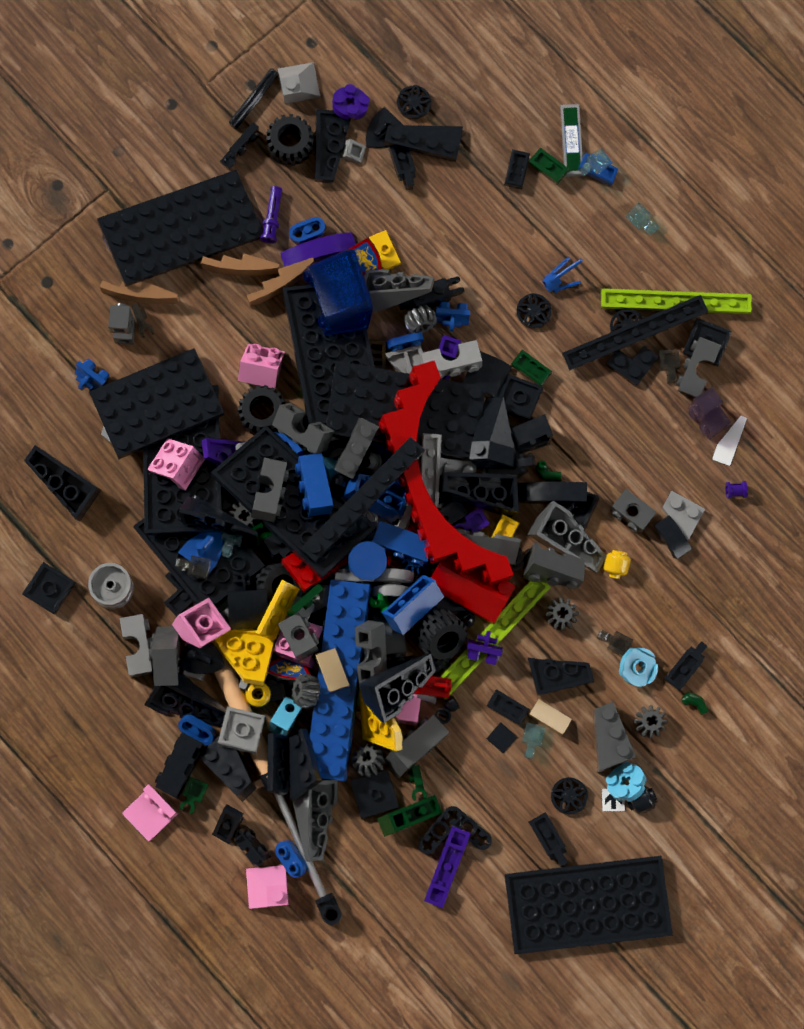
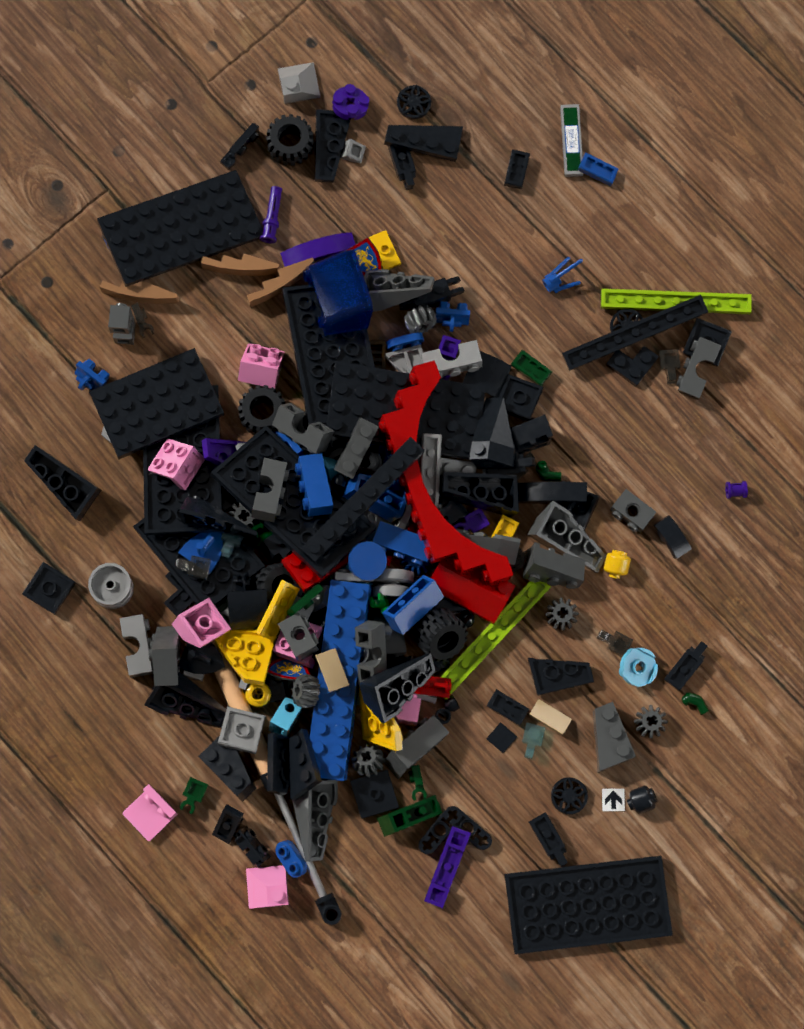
black wedge [155,732,206,799] -> none
blue plate [178,715,216,745] -> none
black axle [229,68,278,129] -> none
blue plate [289,217,325,244] -> none
black shield [366,106,403,148] -> none
dark purple hips [467,631,503,665] -> none
black wheel [516,293,552,329] -> none
dark green plate [529,147,569,185] -> none
clear light blue plate [580,148,613,175] -> none
medium azure plate [606,762,646,802] -> none
clear light blue plate [625,202,660,235] -> none
light grey wing [662,491,705,541] -> none
clear purple brick [688,387,731,439] -> none
white sticker [712,416,747,466] -> none

